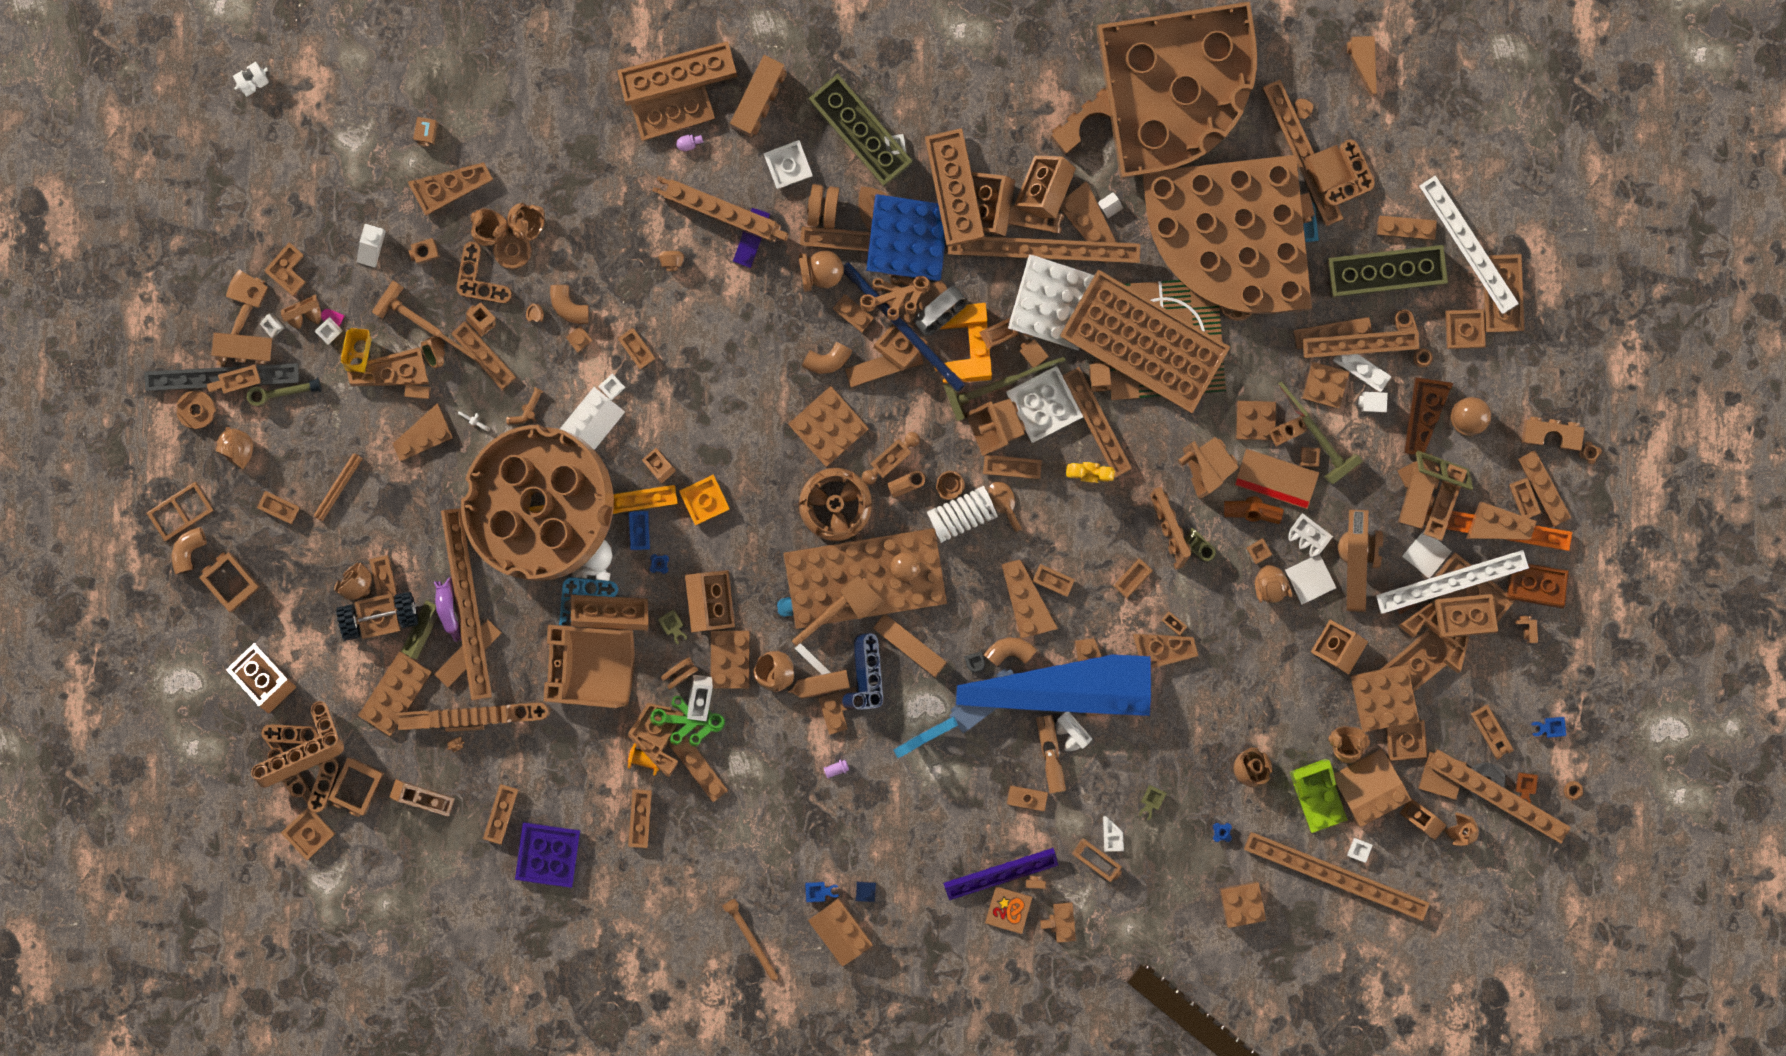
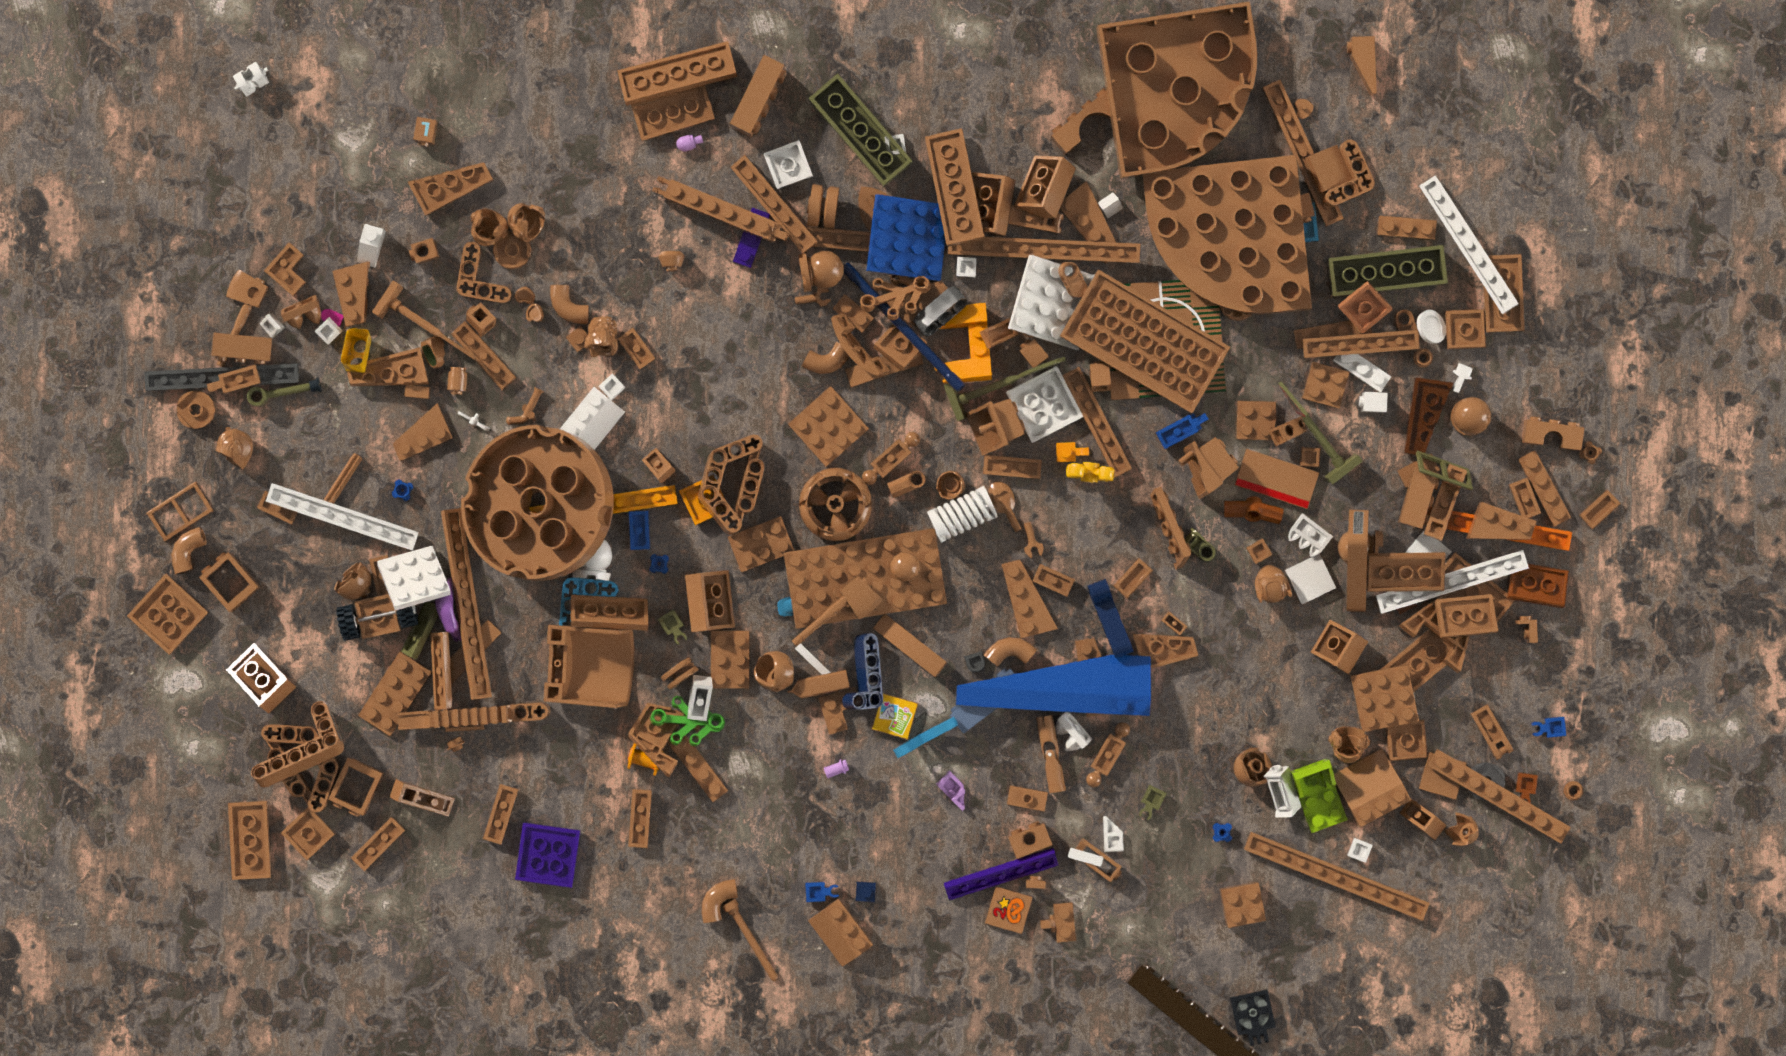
none -> medium nougat plate [127,573,209,655]
none -> medium nougat plate [228,801,271,880]
none -> white plate [266,483,419,551]
none -> medium nougat wing [332,261,370,327]
none -> medium nougat plate [351,817,405,871]
none -> white plate [377,546,451,611]
none -> blue plate [392,479,413,501]
none -> medium nougat plate [430,632,453,710]
none -> medium nougat brick [447,367,468,395]
none -> medium nougat piece [515,287,535,304]
none -> medium nougat hair [584,316,618,357]
none -> medium nougat piece [698,434,764,535]
none -> medium nougat cylinder [701,879,738,923]
none -> medium nougat plate [728,516,795,573]
none -> medium nougat plate [730,155,818,254]
none -> medium nougat bar [795,288,831,307]
none -> medium nougat slope [831,313,890,376]
none -> tile [871,693,919,740]
none -> lavender slope [936,770,965,811]
none -> white plate [956,257,977,278]
none -> medium nougat brick [1008,821,1052,859]
none -> medium nougat bar [1024,522,1044,558]
none -> light orange plate [1056,442,1089,462]
none -> medium nougat piece [1058,262,1087,298]
none -> white sticker [1068,848,1103,866]
none -> medium nougat plate [1086,722,1130,787]
none -> dark blue beam [1087,579,1134,658]
none -> blue hinge [1156,413,1209,450]
none -> black piece [1230,989,1276,1046]
none -> white window [1264,765,1301,818]
none -> nougat plate [1338,281,1393,333]
none -> medium nougat tile [1366,552,1446,592]
none -> white piece [1417,310,1446,344]
none -> white piece [1453,363,1473,393]
none -> medium nougat tile [1579,490,1621,530]

